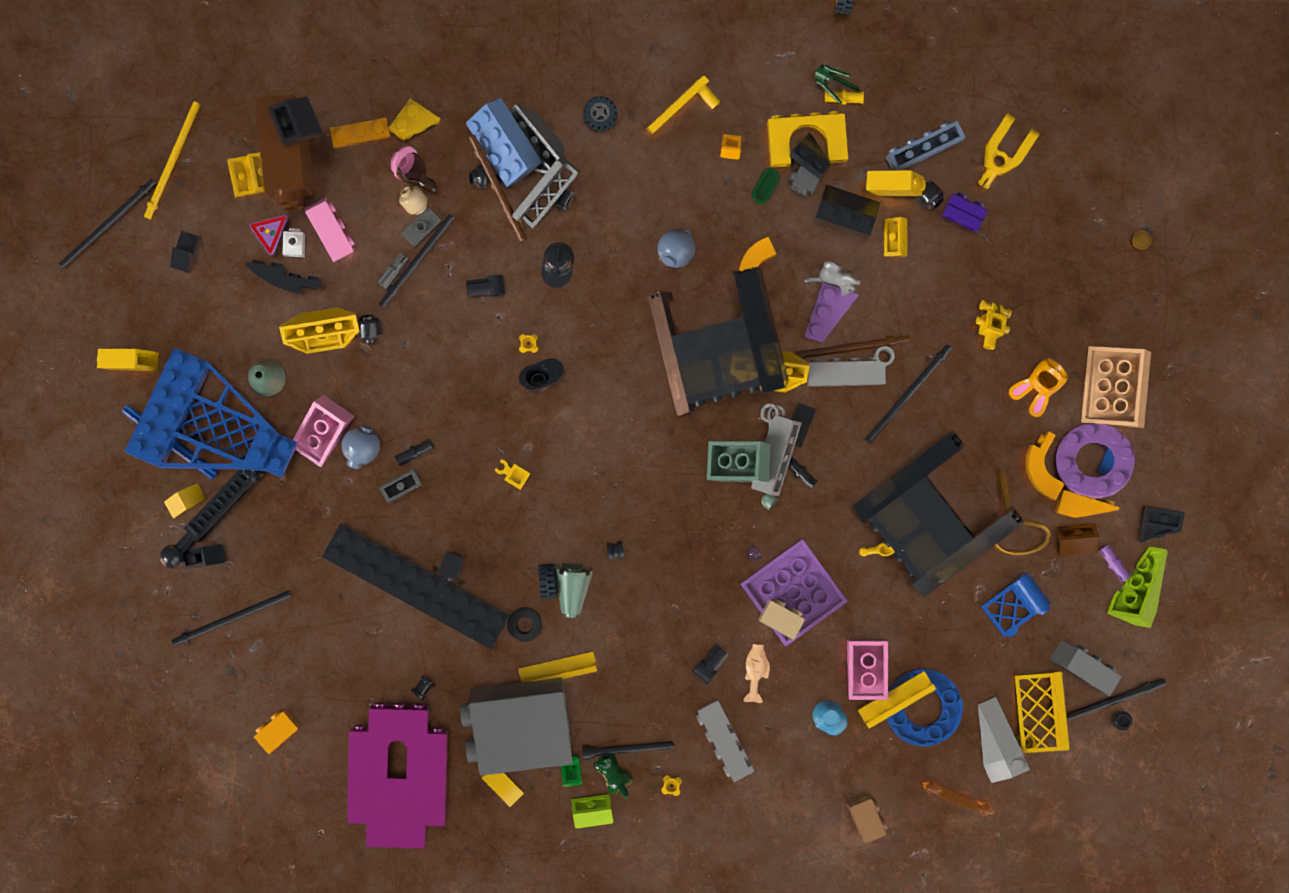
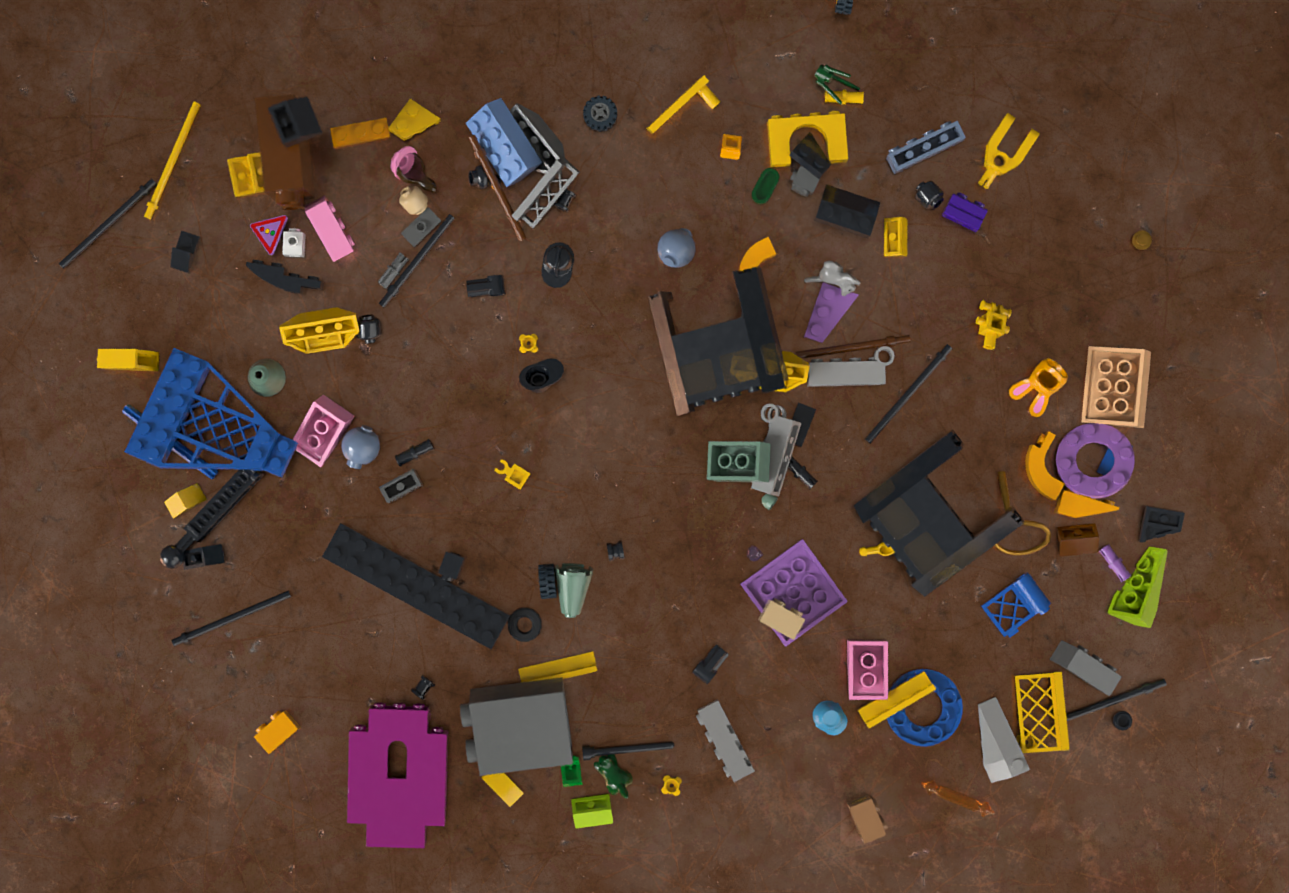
light nougat animal [743,643,770,703] -> none
yellow brick [866,171,926,196] -> none

